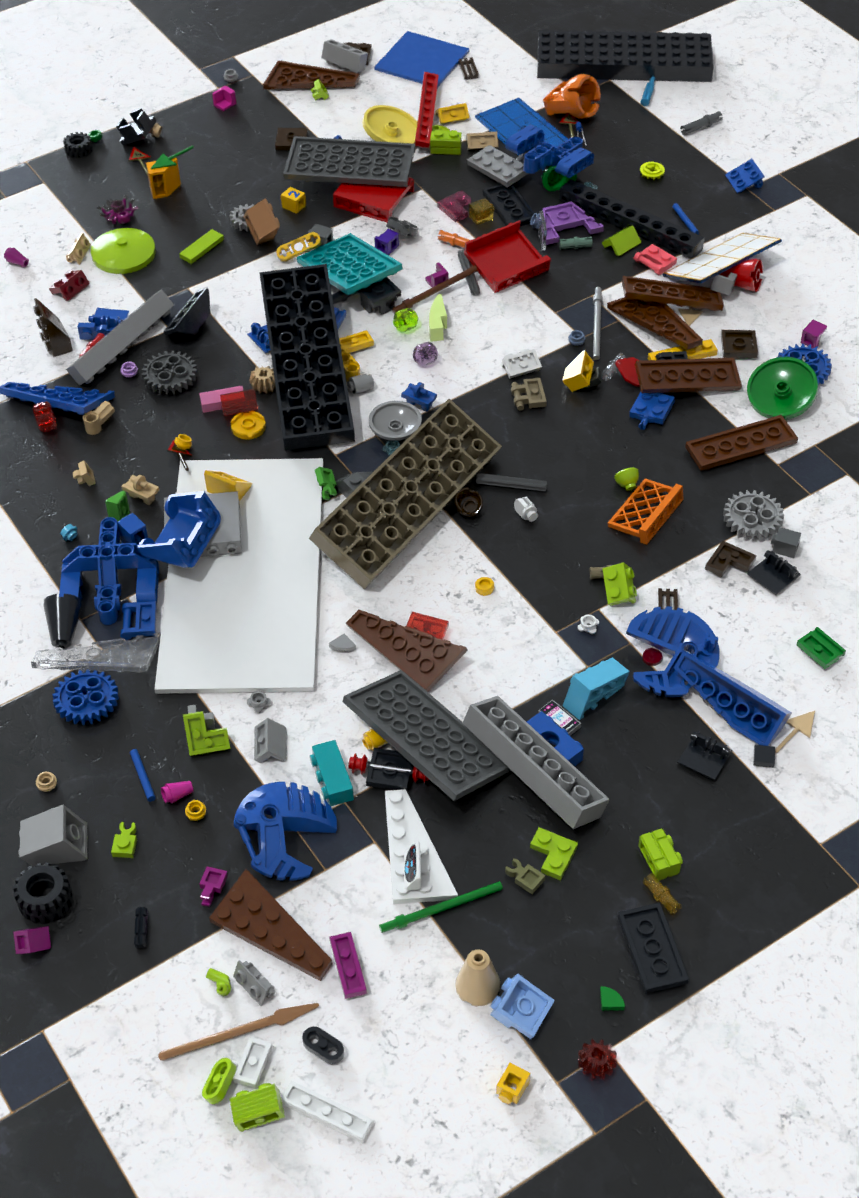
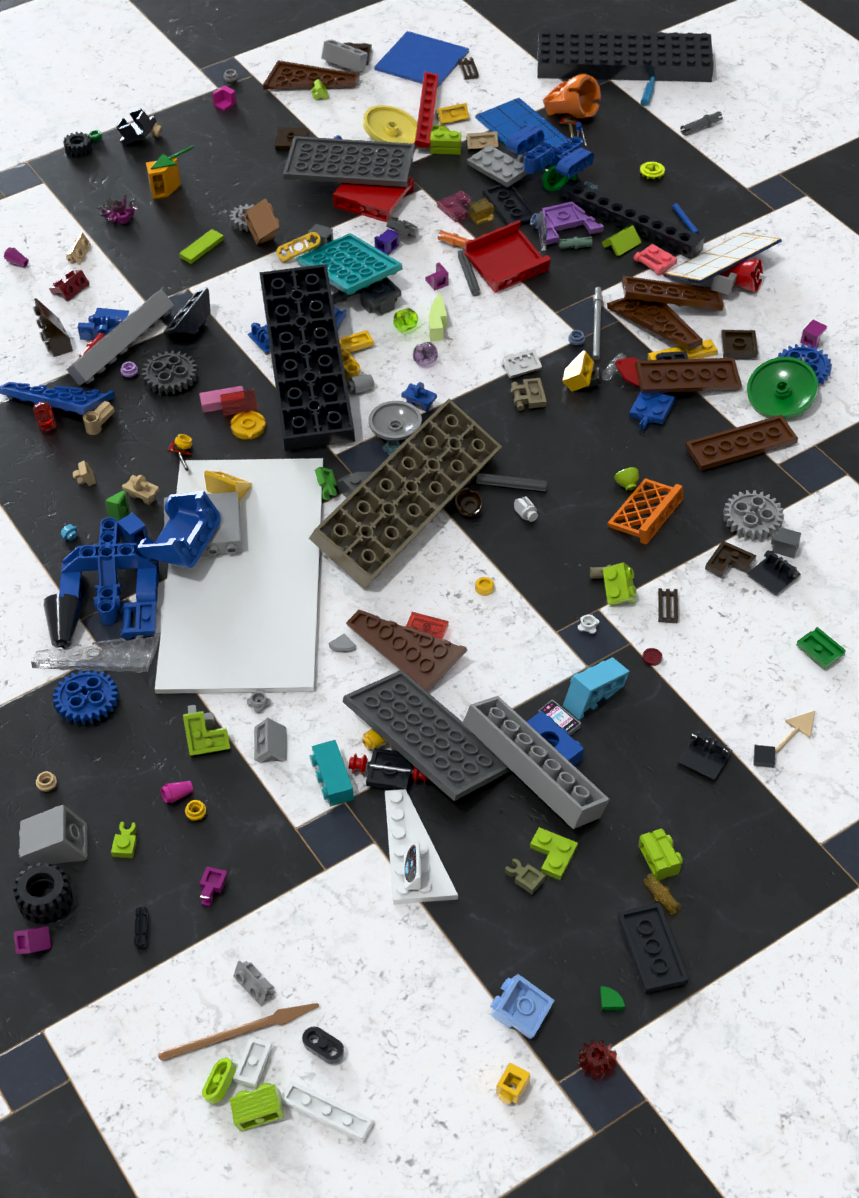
lime dish [91,228,156,274] -> none
piece [129,147,151,175] -> none
blue bar [130,749,156,802] -> none
lime arm [206,968,231,996] -> none
reddish brown wing [209,869,332,981] -> none
blue piece [233,782,337,881] -> none
tan gear [249,366,276,394] -> none
yellow brick [281,187,306,214] -> none
magenta plate [329,932,367,999] -> none
green bar [379,881,503,933] -> none
reddish brown bar [392,265,478,314] -> none
tan cone [455,950,500,1006] -> none
blue piece [626,606,720,697] -> none
blue wedge [674,651,792,746] -> none
tan piece [678,307,703,326] -> none
blue hinge [725,158,765,194] -> none

